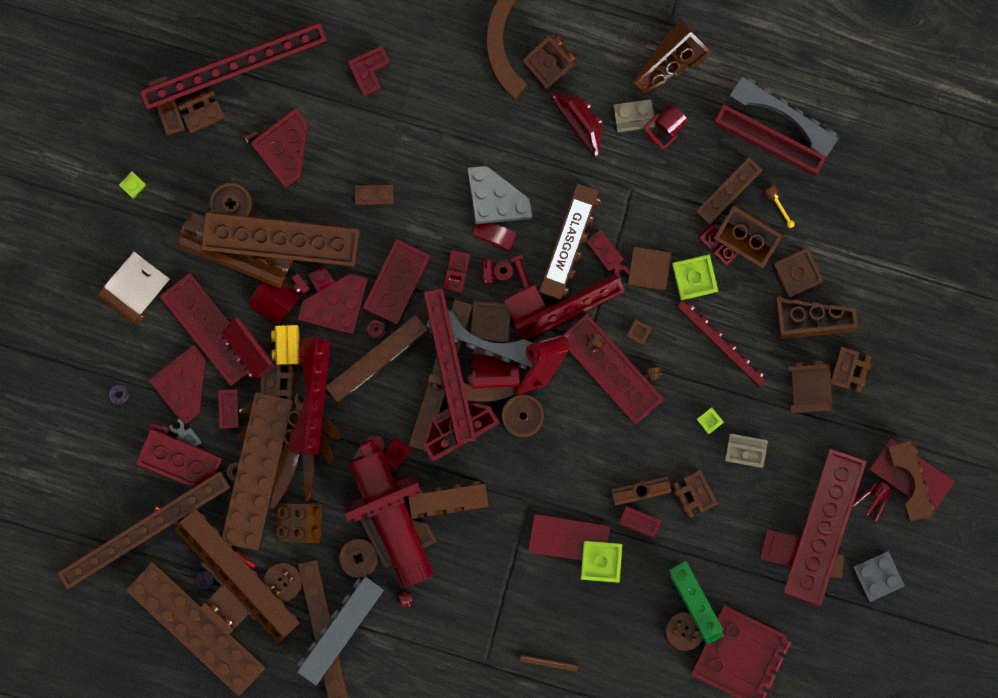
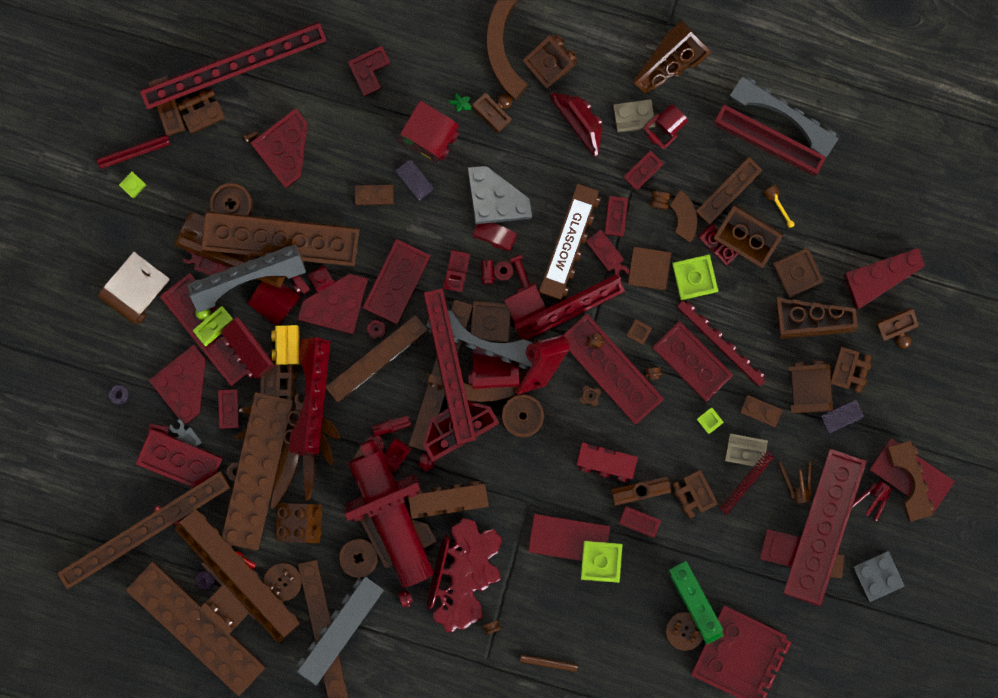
none -> dark red axle [97,135,170,169]
none -> dark red plate [183,250,229,276]
none -> dark grey arch [187,244,306,312]
none -> lime plate [193,306,234,346]
none -> dark red axle [372,416,411,437]
none -> clear purple plate [395,159,434,201]
none -> dark red brick [397,101,460,163]
none -> dark red plate [419,453,435,472]
none -> dark red plant [427,518,502,633]
none -> green plant [449,93,471,112]
none -> reddish brown plate [471,93,512,134]
none -> reddish brown bush [482,620,501,635]
none -> dark red wedge [576,442,638,482]
none -> reddish brown plate [580,385,601,407]
none -> dark red plate [605,196,628,237]
none -> dark red plate [623,150,664,191]
none -> reddish brown wheel [649,191,671,210]
none -> dark red tile [652,321,733,402]
none -> reddish brown tile [669,190,697,243]
none -> dark red piece [719,451,774,516]
none -> reddish brown plate [740,395,783,428]
none -> reddish brown plant [778,461,812,504]
none -> clear purple plate [821,400,864,433]
none -> dark red wedge [843,248,925,310]
none -> reddish brown plate [876,308,919,349]

